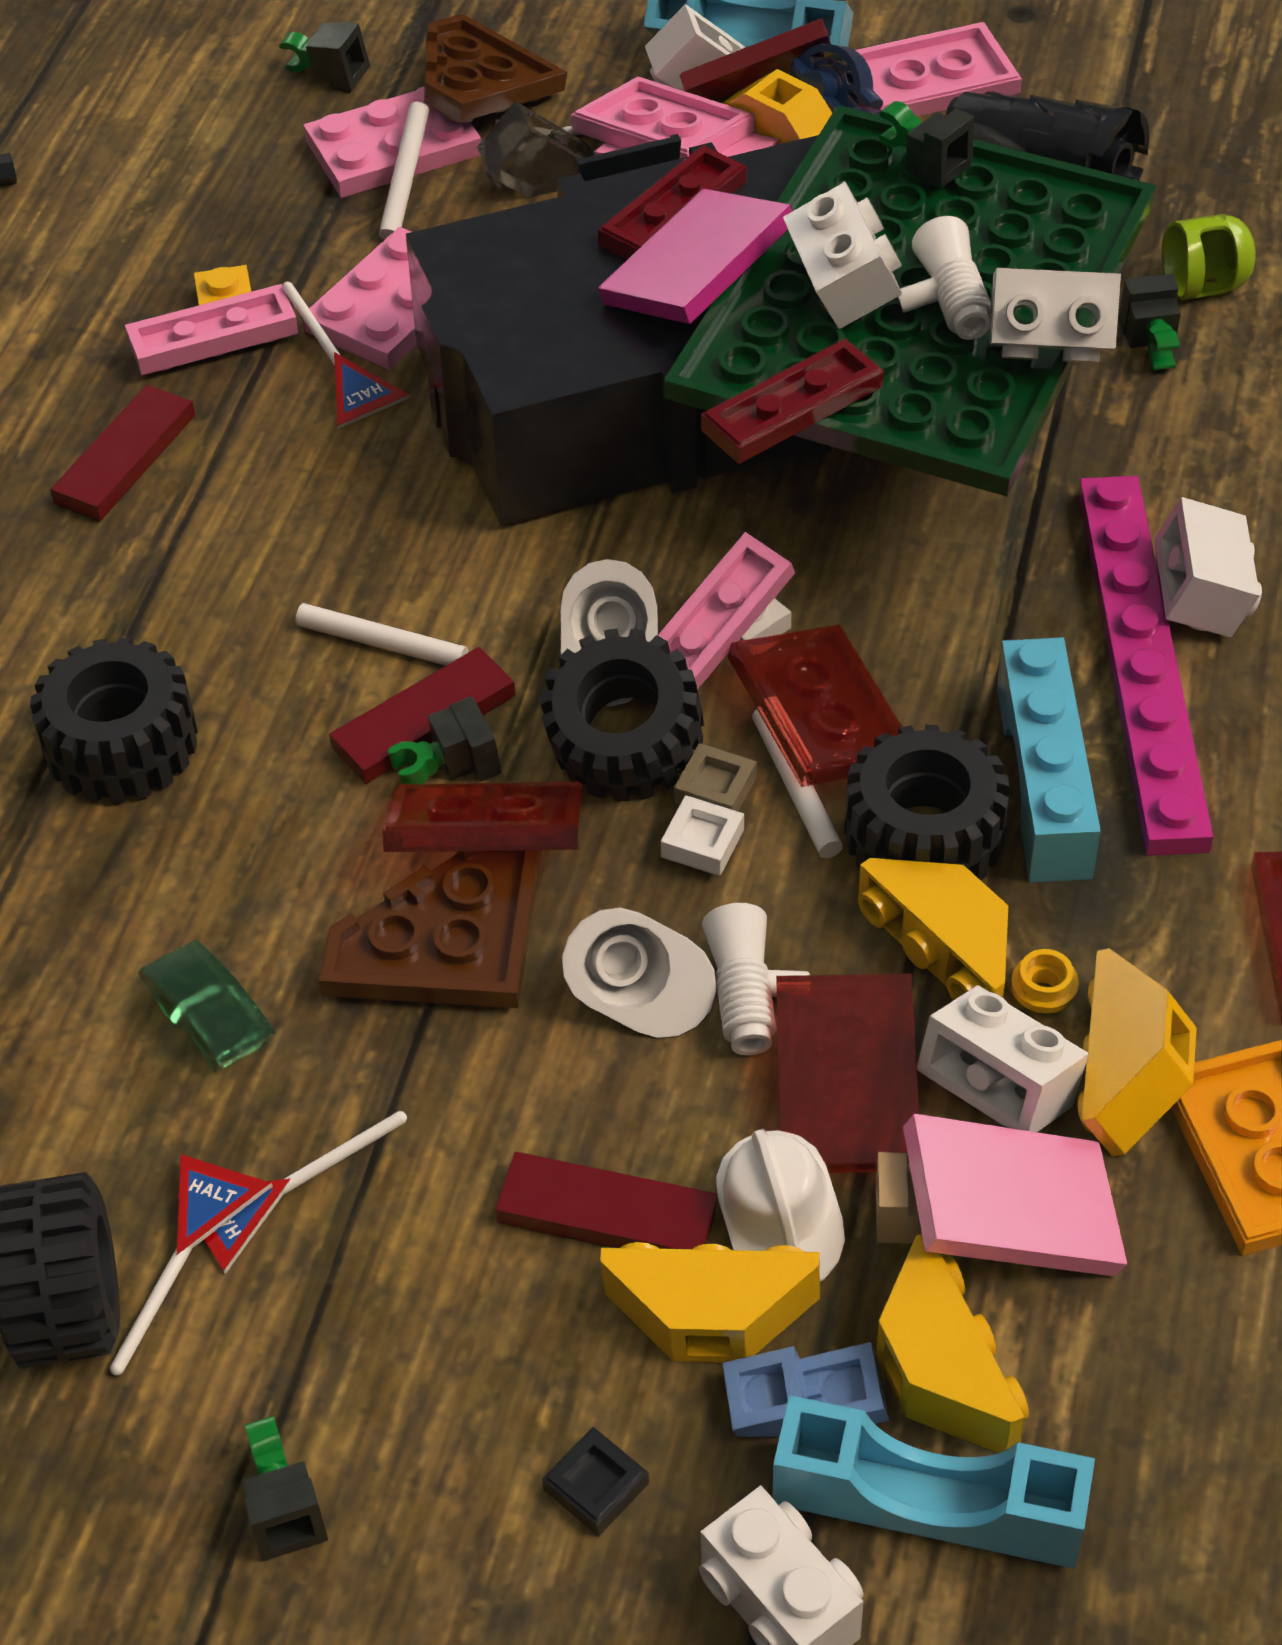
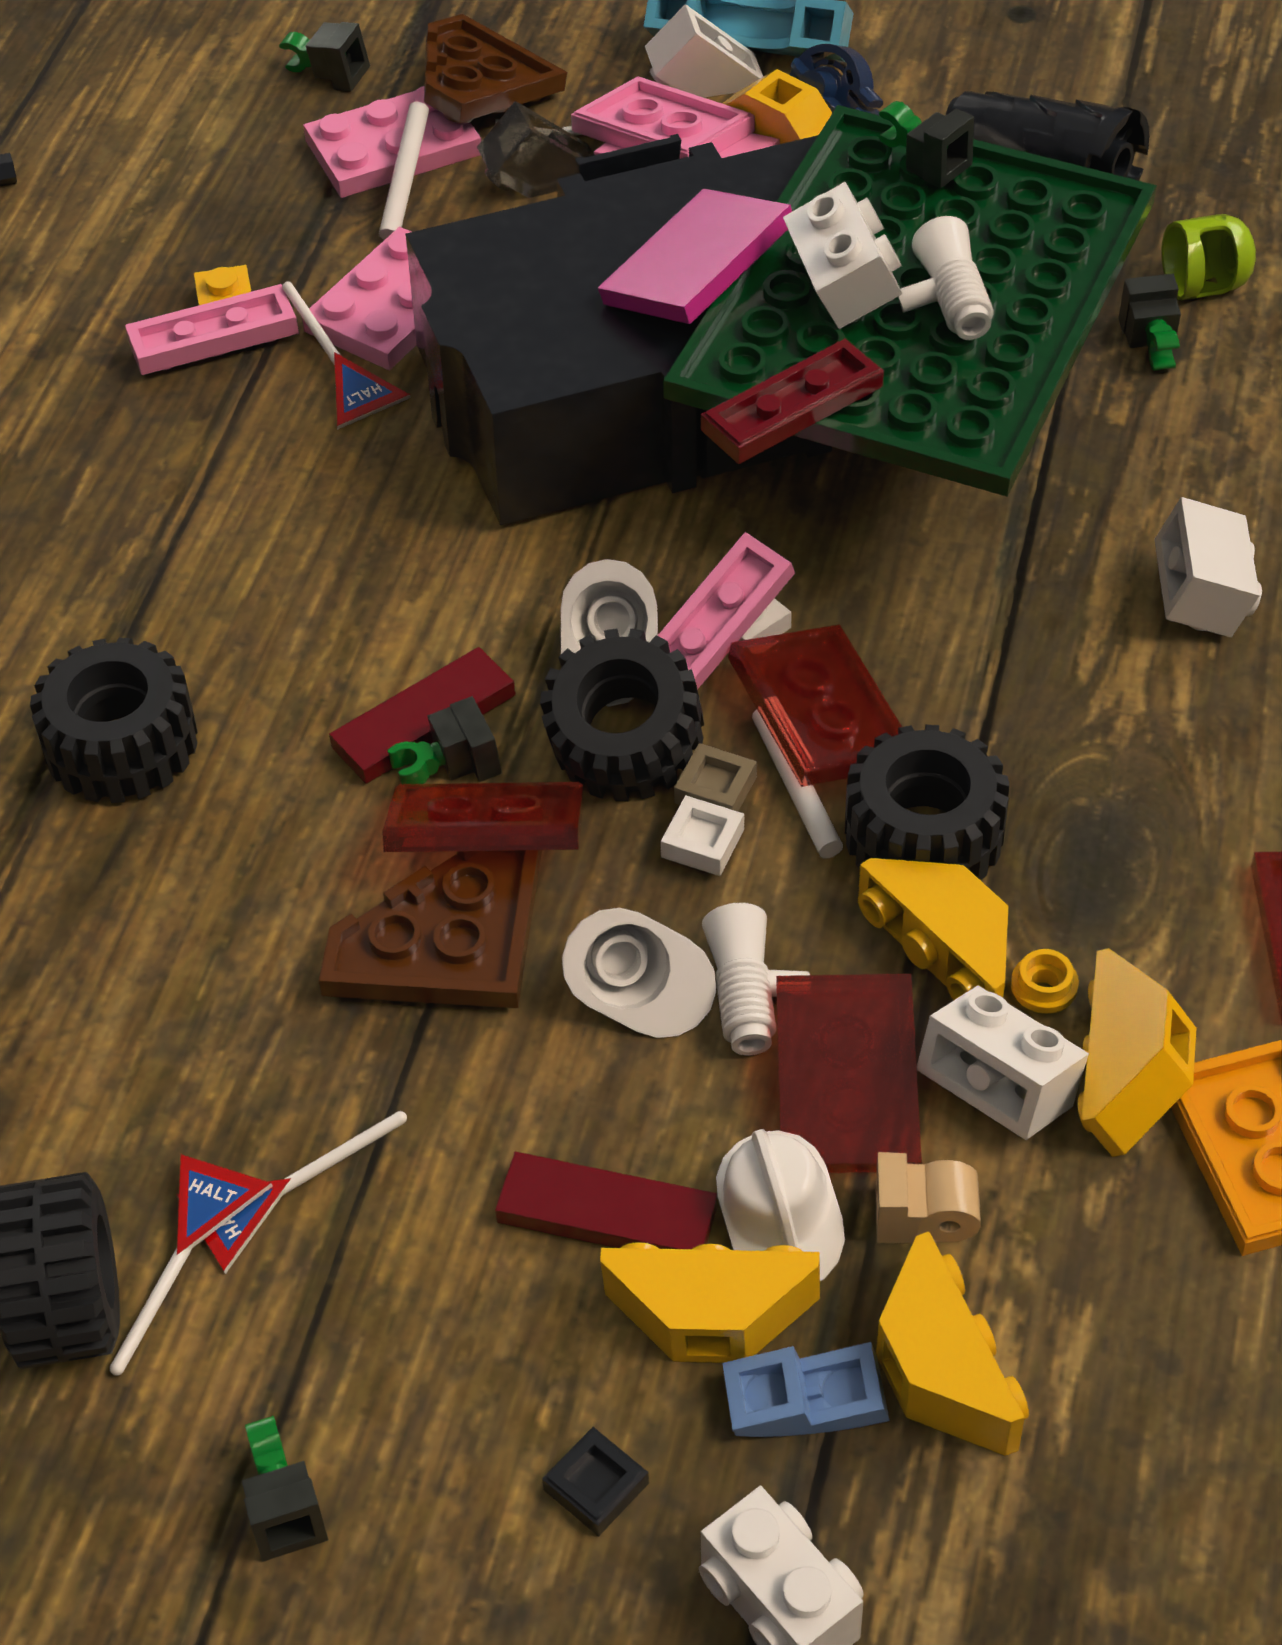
dark red tile [50,384,195,521] -> none
clear green slope [138,939,276,1072] -> none
white bar [296,603,469,666] -> none
dark red tile [598,145,747,260] -> none
dark red tile [679,19,834,101] -> none
medium azure arch [773,1395,1095,1569] -> none
bright pink tile [856,22,1022,116] -> none
bright pink tile [903,1114,1127,1277] -> none
white brick [988,268,1121,363] -> none
medium azure arch [997,637,1101,883] -> none
dark pink plate [1078,476,1213,856] -> none

